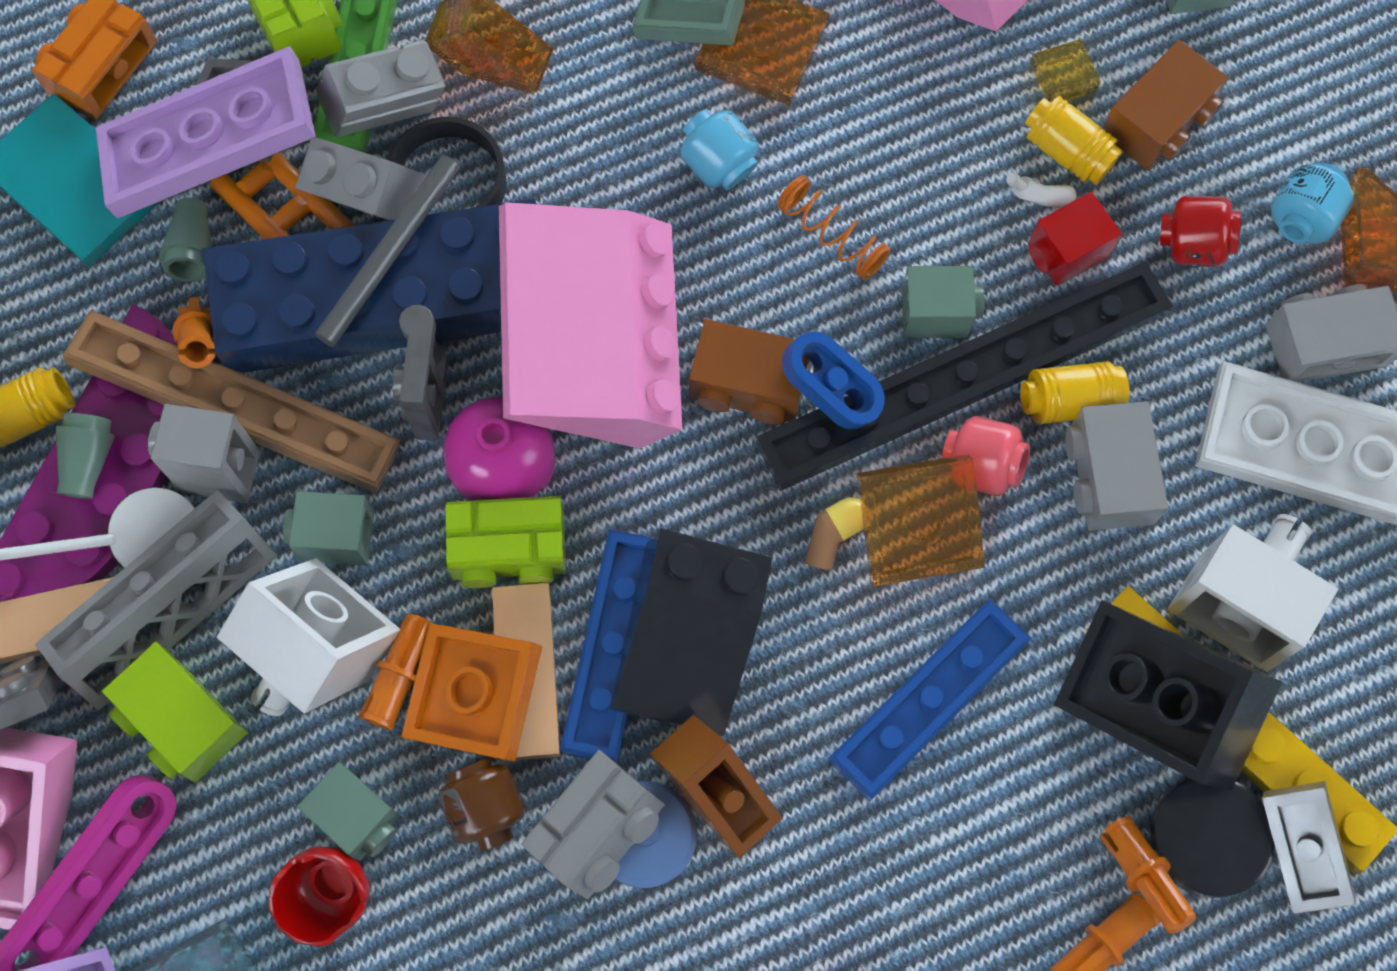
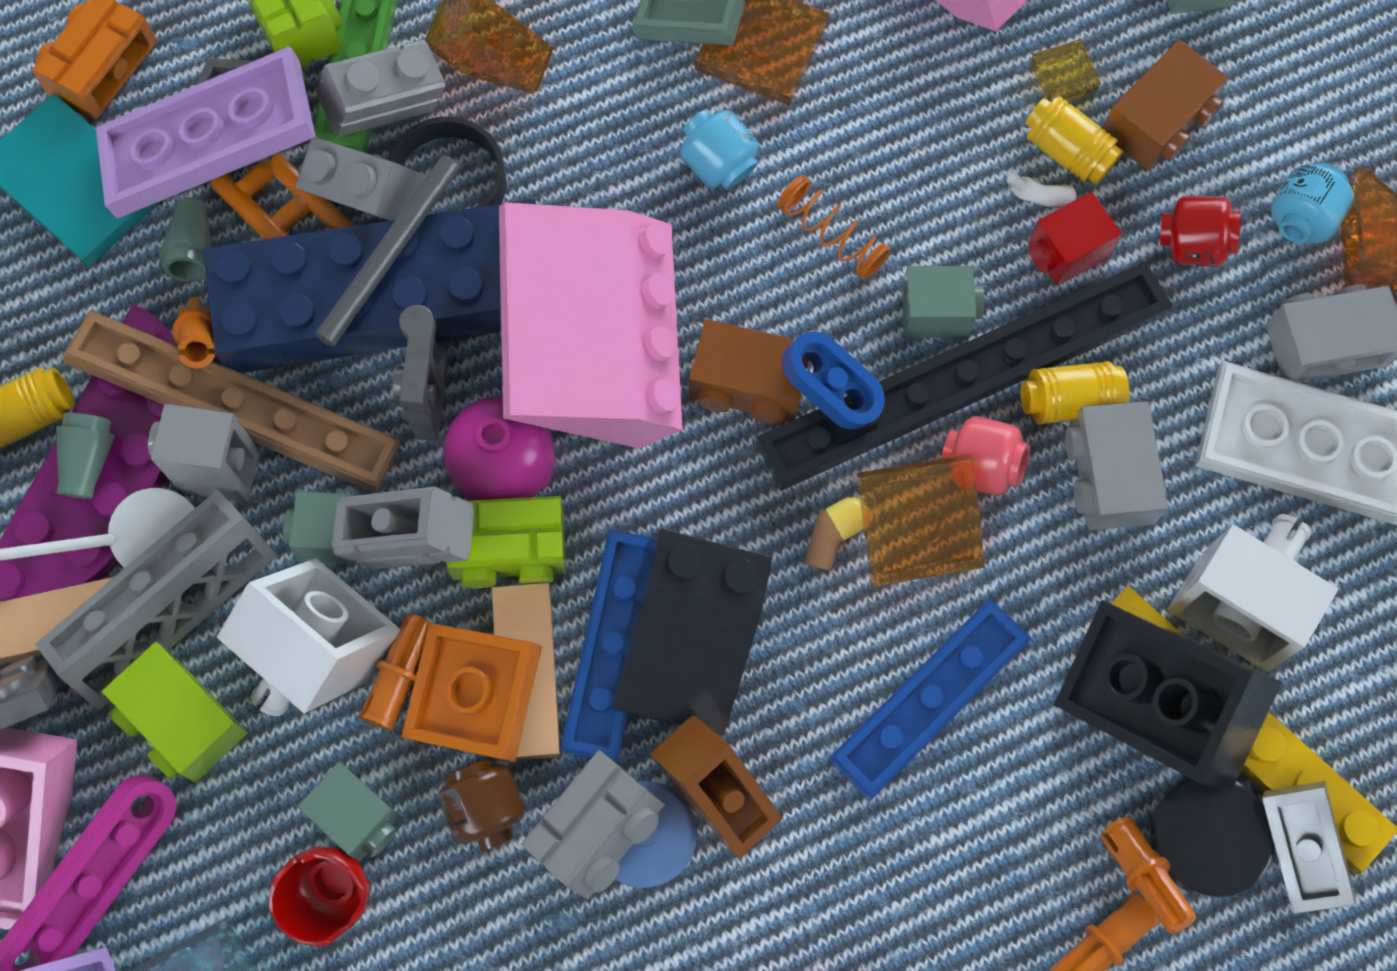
none -> light grey brick [332,486,474,569]

